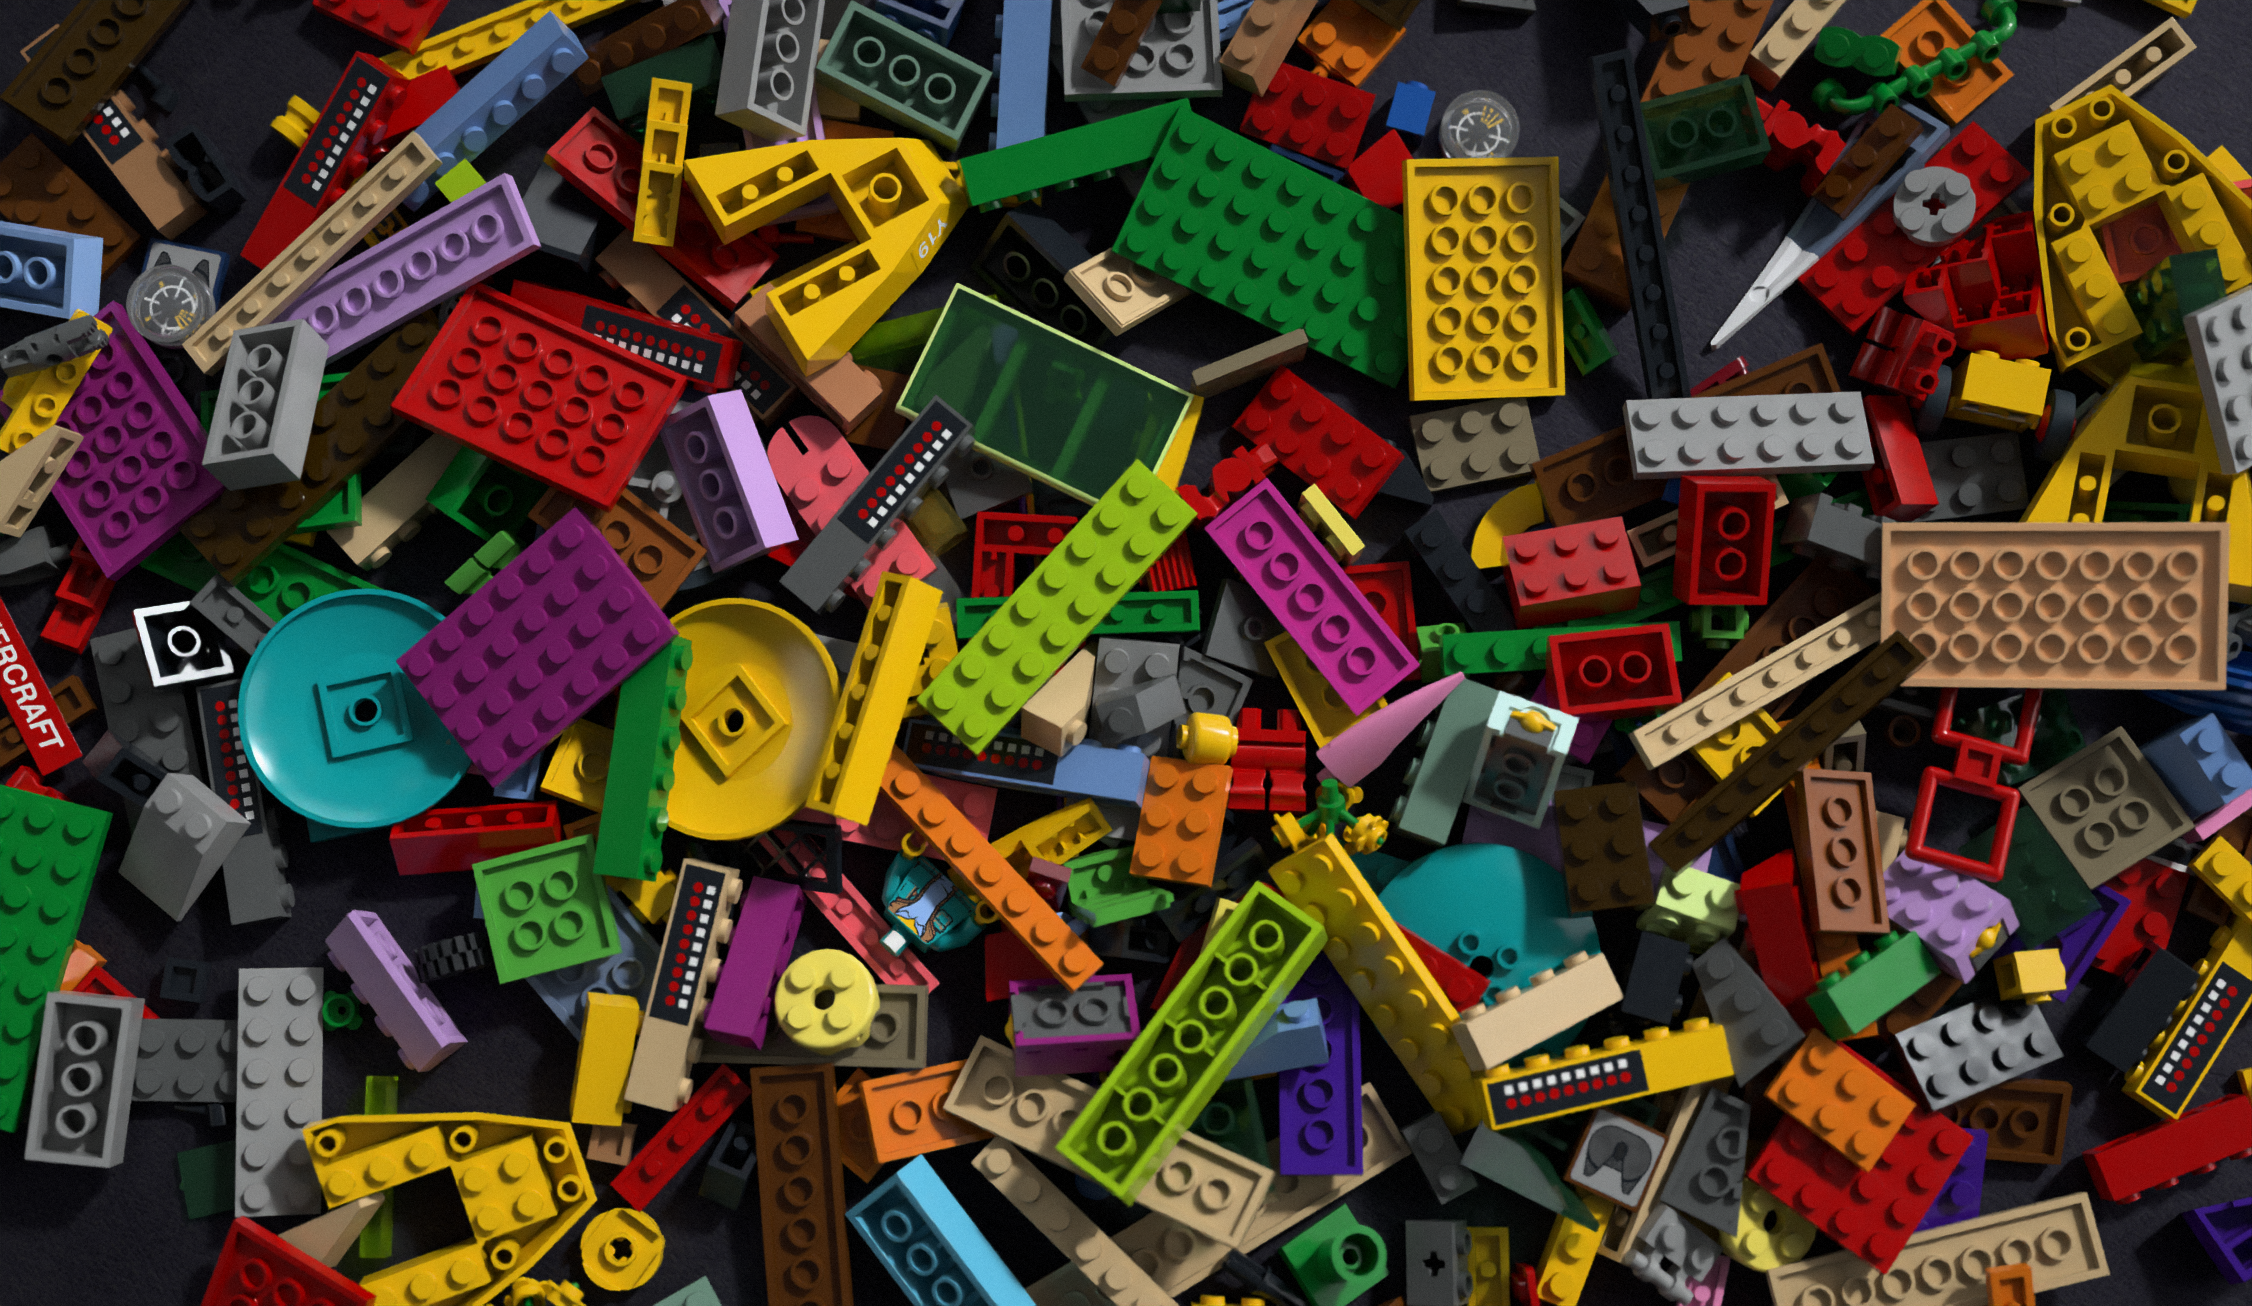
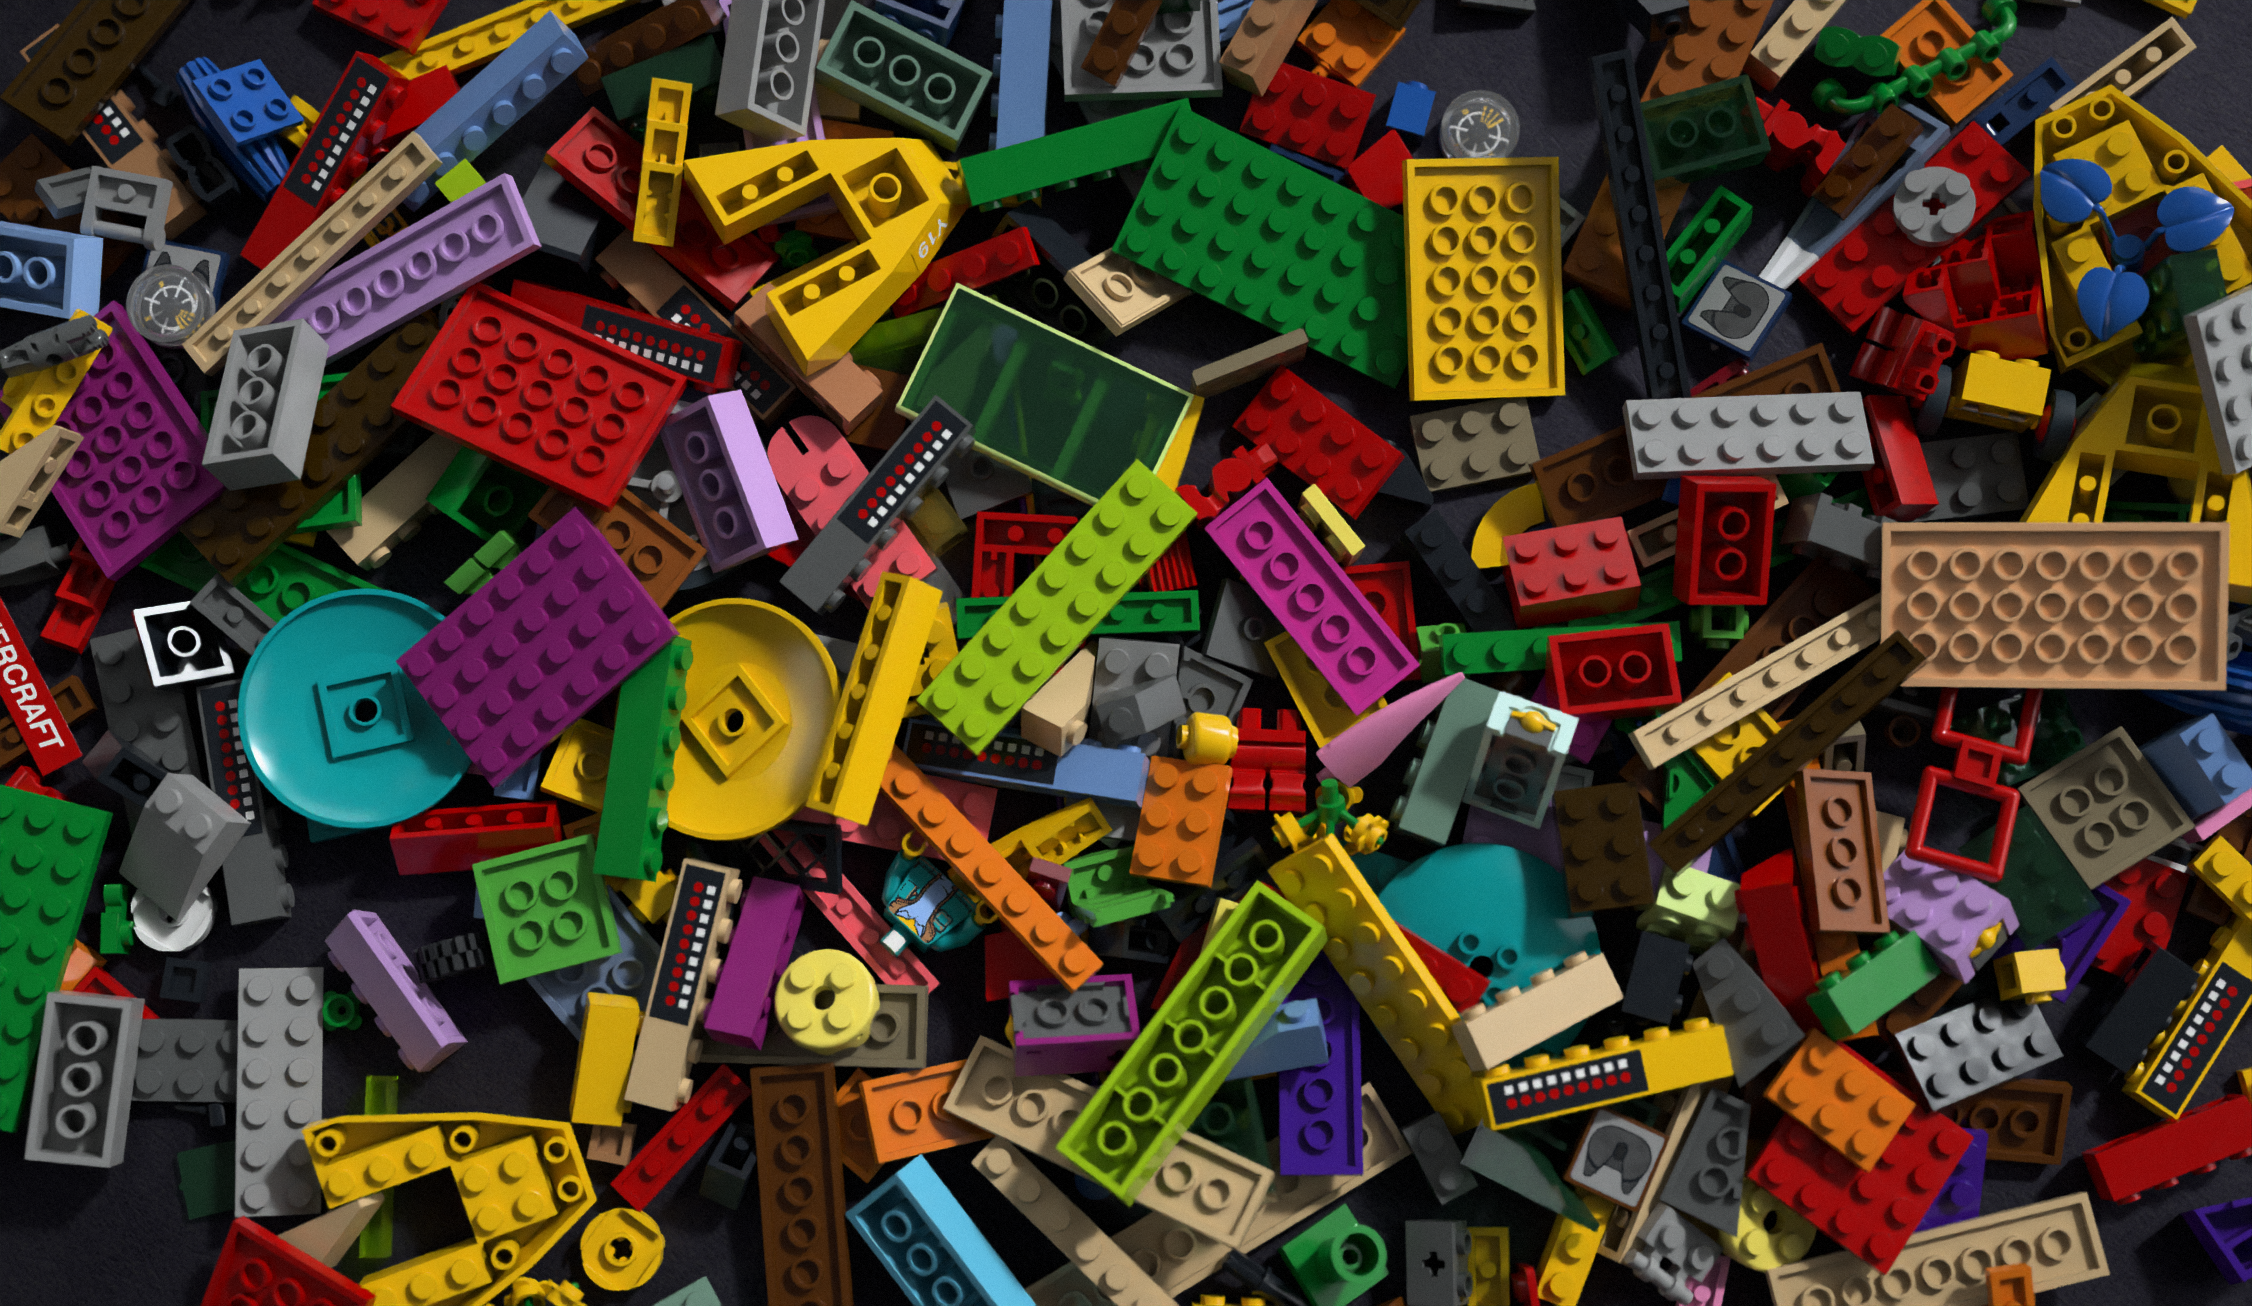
none -> dark grey tile [35,163,110,219]
none -> light grey plate [80,165,173,251]
none -> green plate [100,884,136,954]
none -> white plate [131,885,218,952]
none -> blue plate [175,57,304,204]
none -> green plate [774,230,819,269]
none -> red plate [892,227,1040,319]
none -> green tile [1661,748,1719,832]
none -> green brick [1666,185,1753,314]
none -> tile [1681,259,1793,363]
none -> dark blue plate [1965,56,2077,146]
none -> blue plant [2040,159,2234,342]

